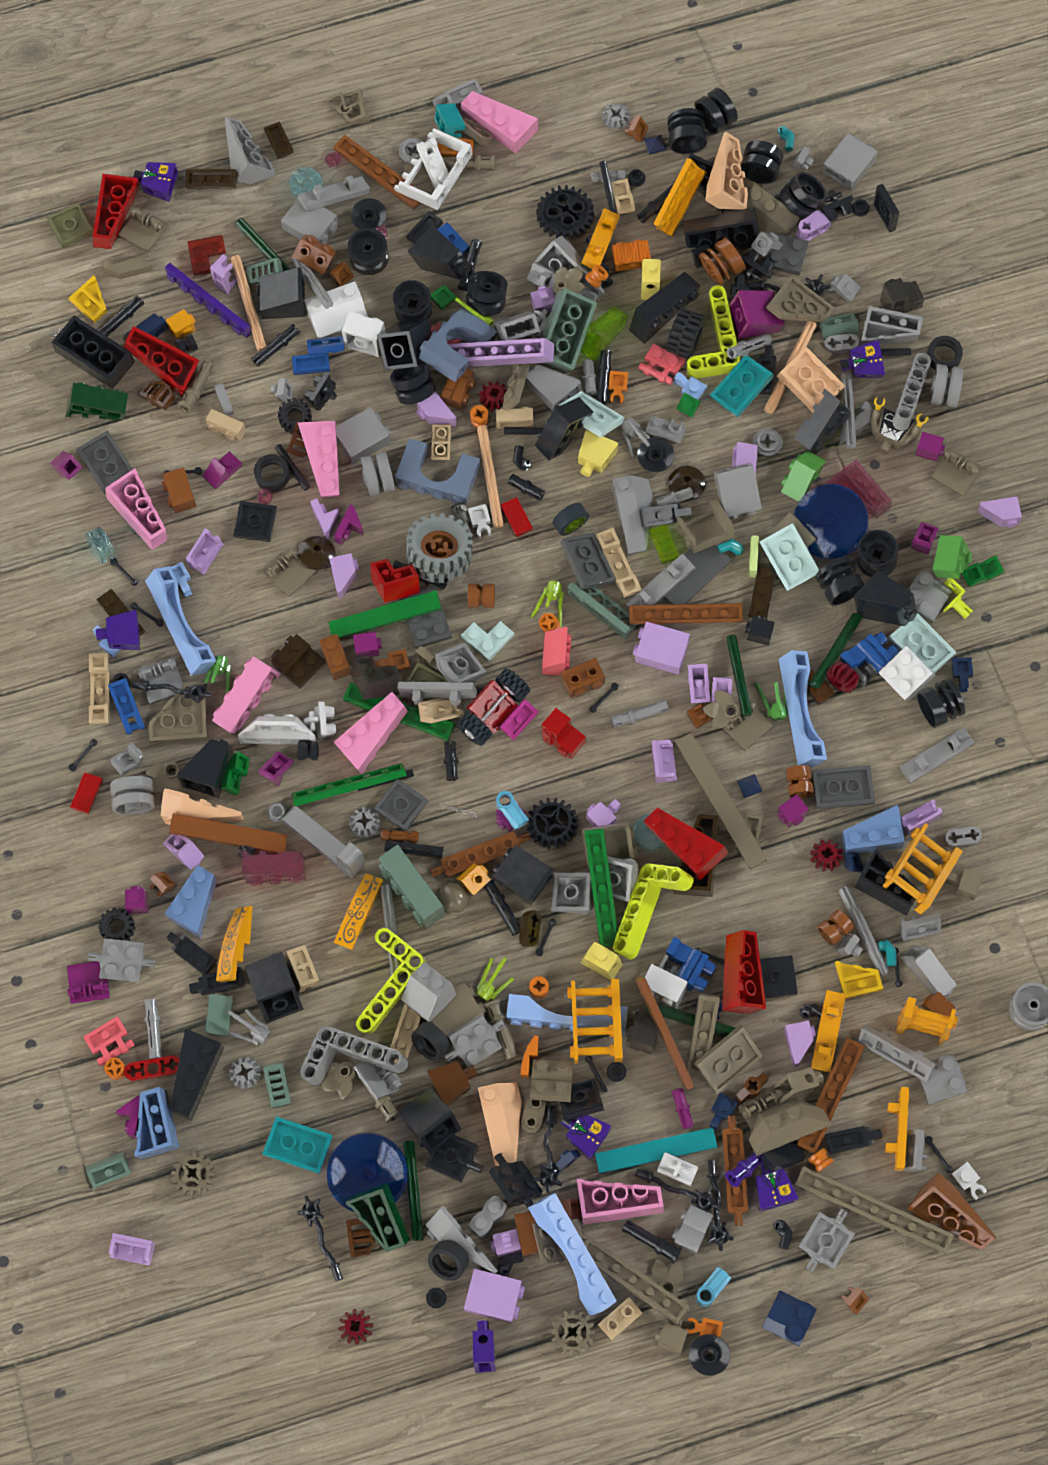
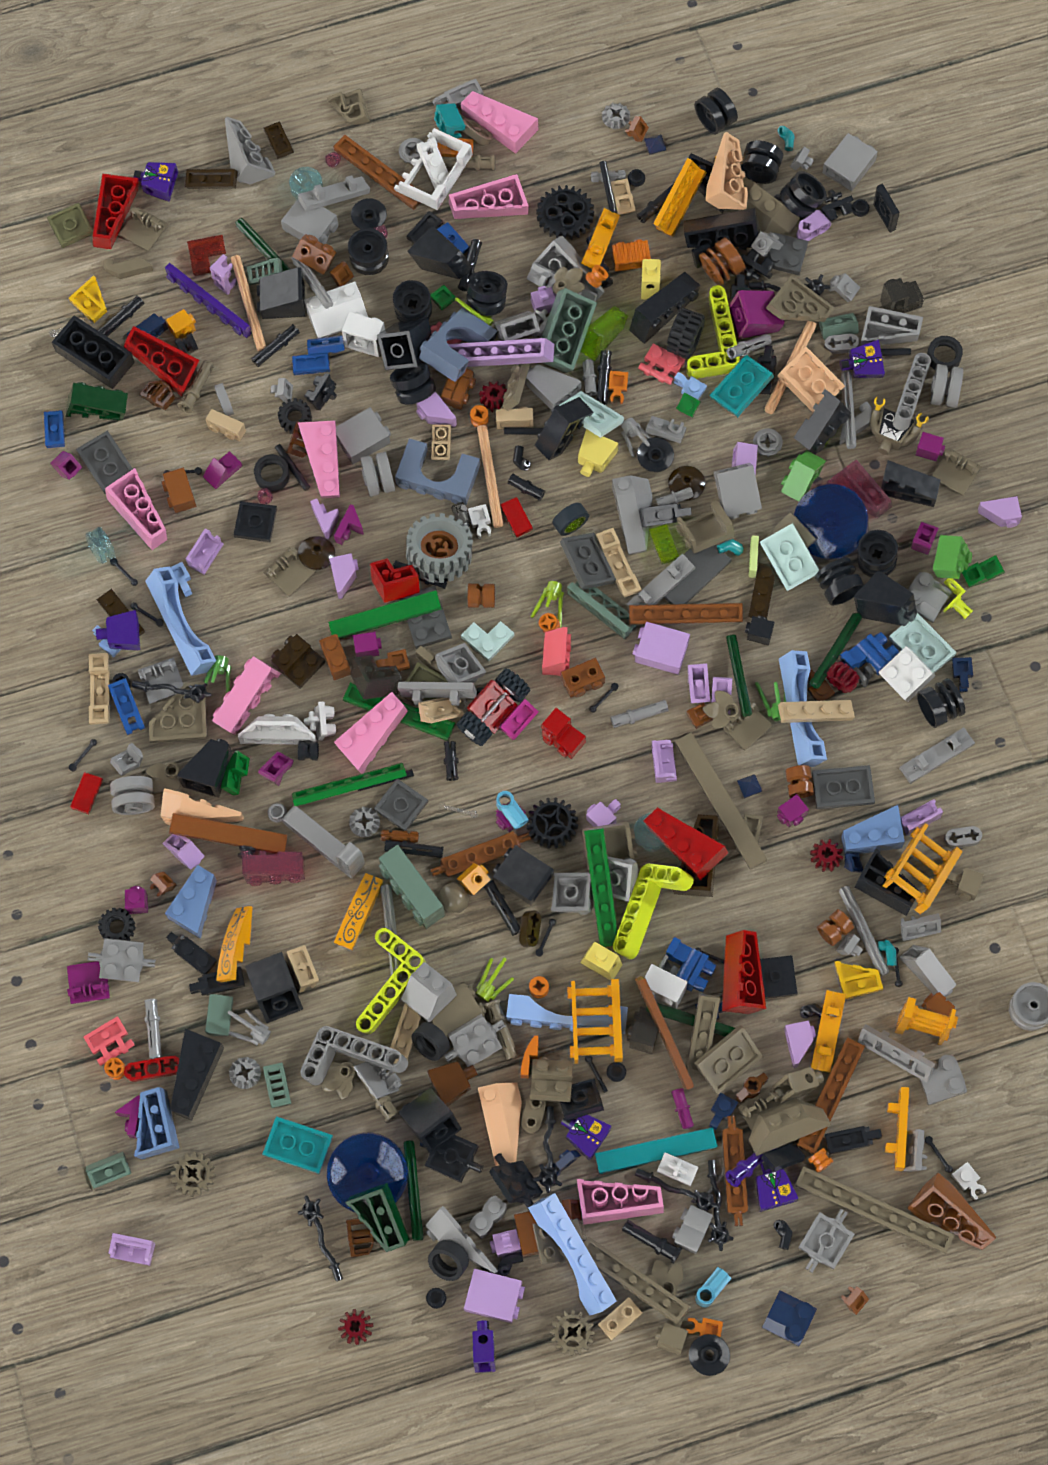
black wheel [667,108,707,154] -> none
none -> blue plate [44,410,65,448]
none -> bright pink wedge [449,174,529,219]
none -> tan plate [778,700,855,723]
none -> black wedge [879,460,941,507]

